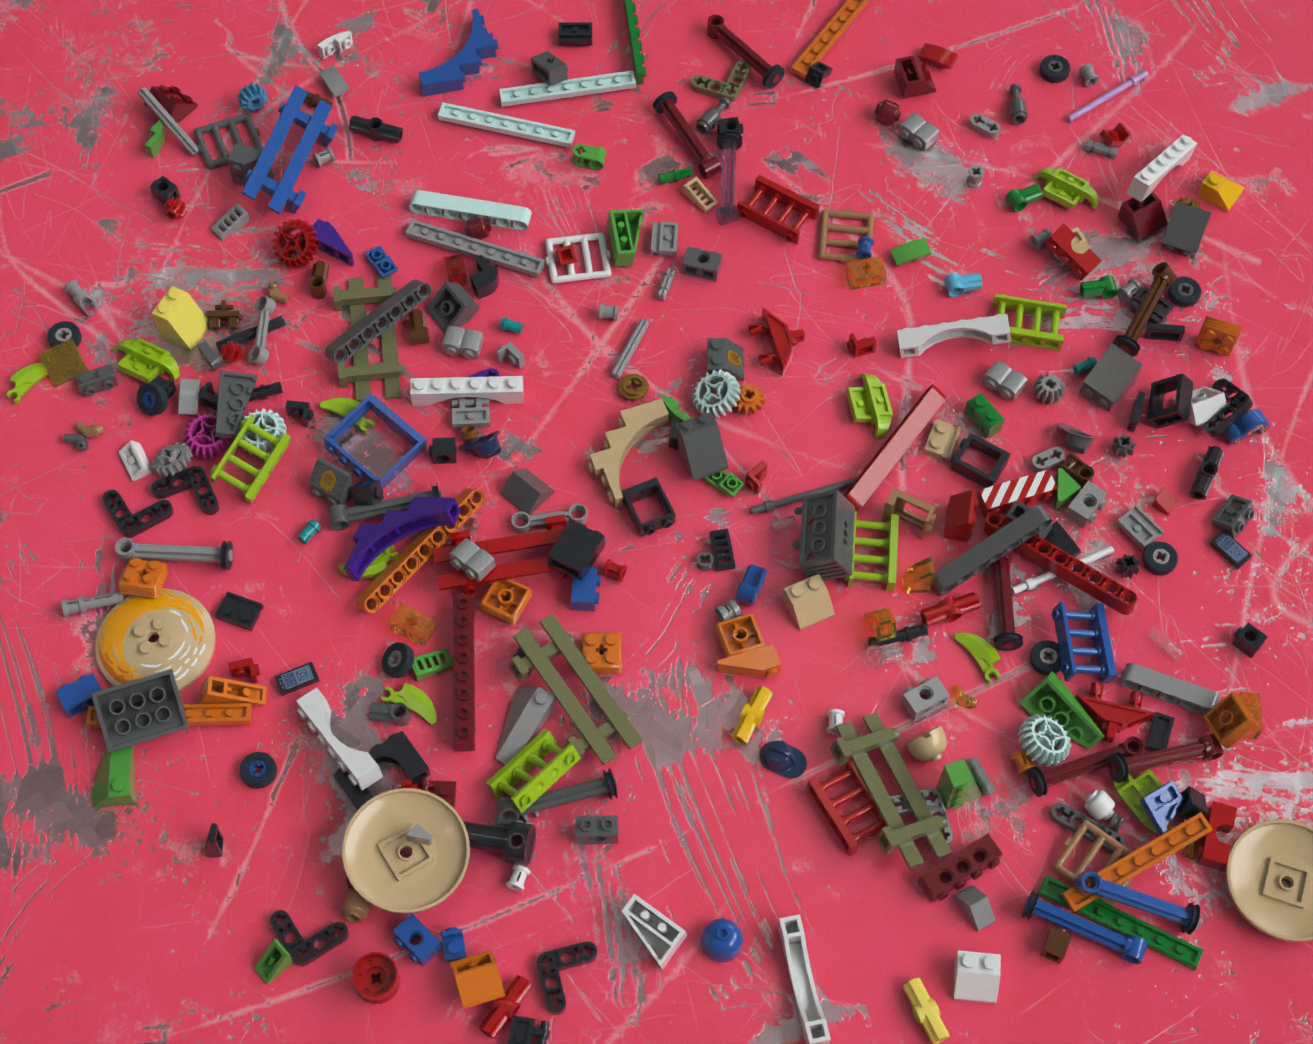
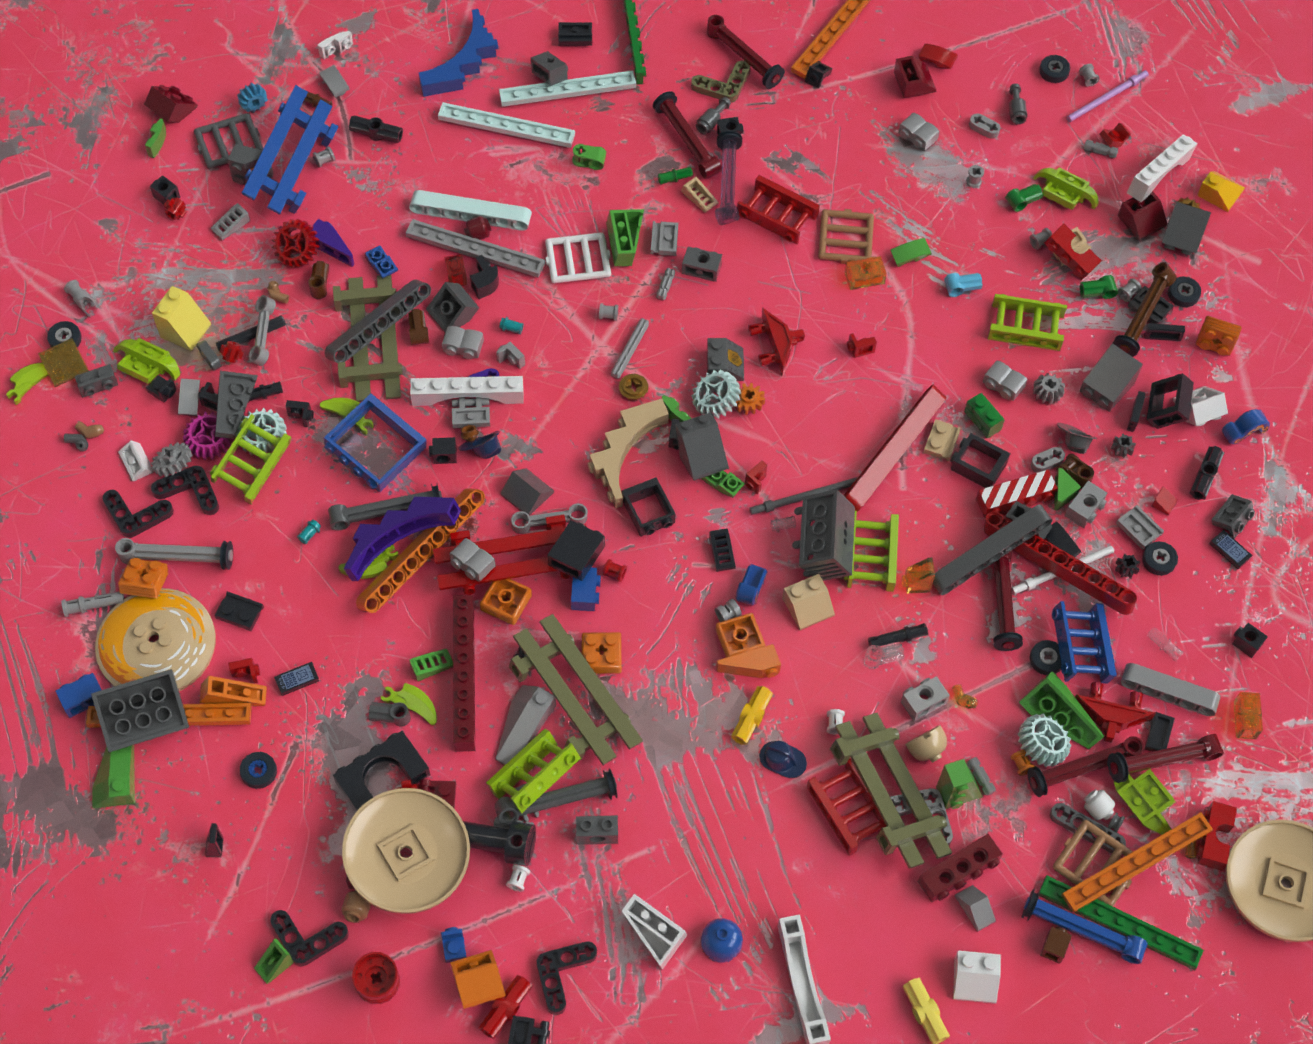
black bush [137,382,168,416] -> none
light grey axle [138,87,199,156] -> none
reddish brown hips [206,300,242,329] -> none
white arch [296,688,383,791] -> none
dark grey slope [308,456,353,506] -> none
black brick [350,480,384,505] -> none
black bush [382,642,414,678] -> none
brick [389,602,437,647] -> none
blue brick [393,914,442,966] -> none
light grey slope [406,824,433,845] -> none
red slope [554,244,578,267] -> none
dark grey bush [696,551,714,571] -> none
lime plate [846,374,893,438] -> none
blue bush [856,236,874,260] -> none
slope [864,607,896,642] -> none
dark red head [874,100,901,125] -> none
medium nougat window [881,488,937,540] -> none
white arch [897,314,1011,358] -> none
red piece [920,592,981,627] -> none
red slope [943,490,978,542] -> none
lime piece [954,633,1001,684] -> none
teal pin [1073,357,1098,375] -> none
blue piece [1074,871,1200,935] -> none
wing [1140,780,1183,835] -> none
black brick [1177,786,1208,820] -> none
orange brick [1203,692,1257,749] -> none
black beam [1204,379,1253,437] -> none

